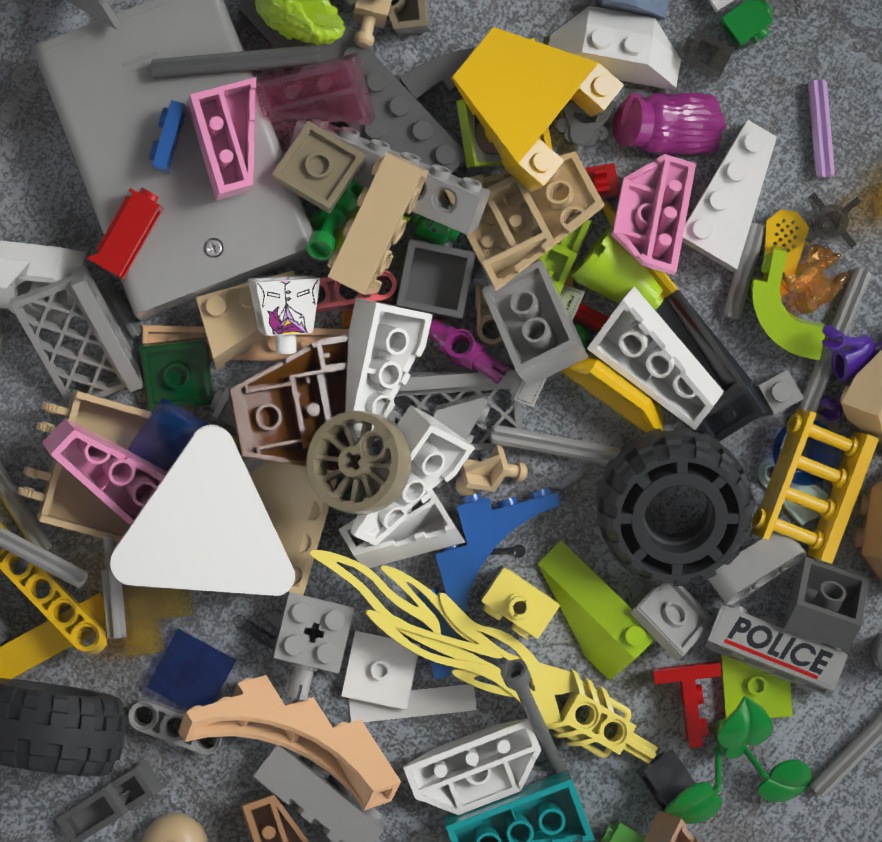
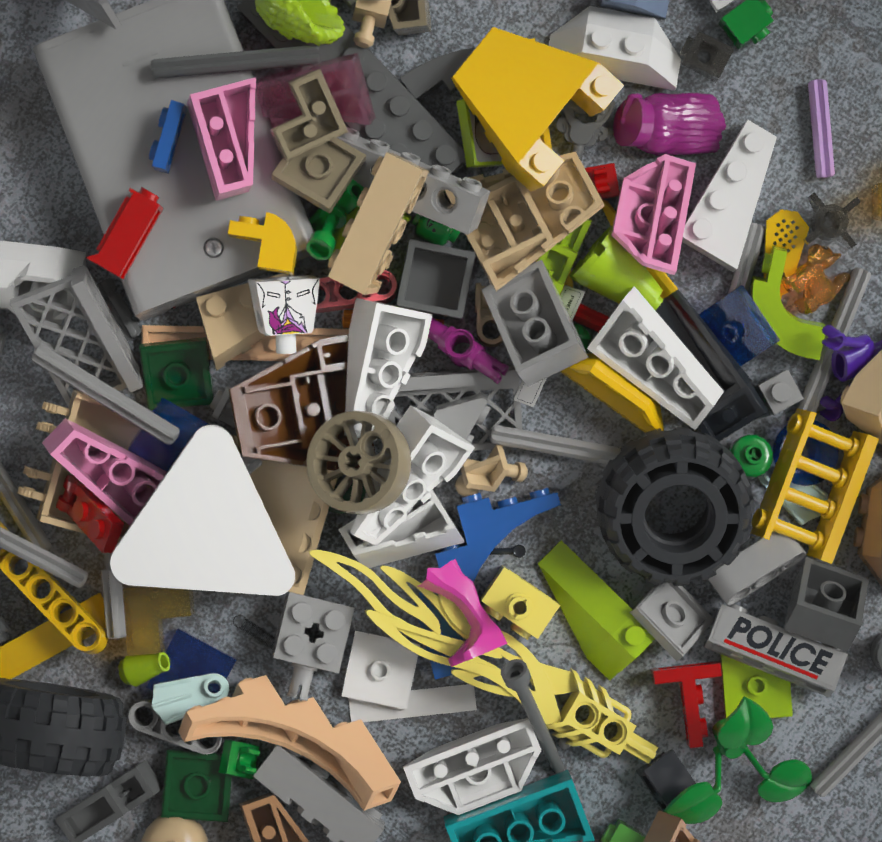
none -> light grey axle [31,345,180,445]
none -> red plate [56,475,124,553]
none -> lime cone [118,652,170,687]
none -> light aqua piece [151,673,229,725]
none -> dark green plate [161,750,232,822]
none -> green tile [219,740,260,779]
none -> yellow brick [228,212,297,275]
none -> dark tan brick [271,69,348,161]
none -> dark pink animal [418,559,508,667]
none -> clear blue plate [699,285,780,366]
none -> green head [728,434,773,480]

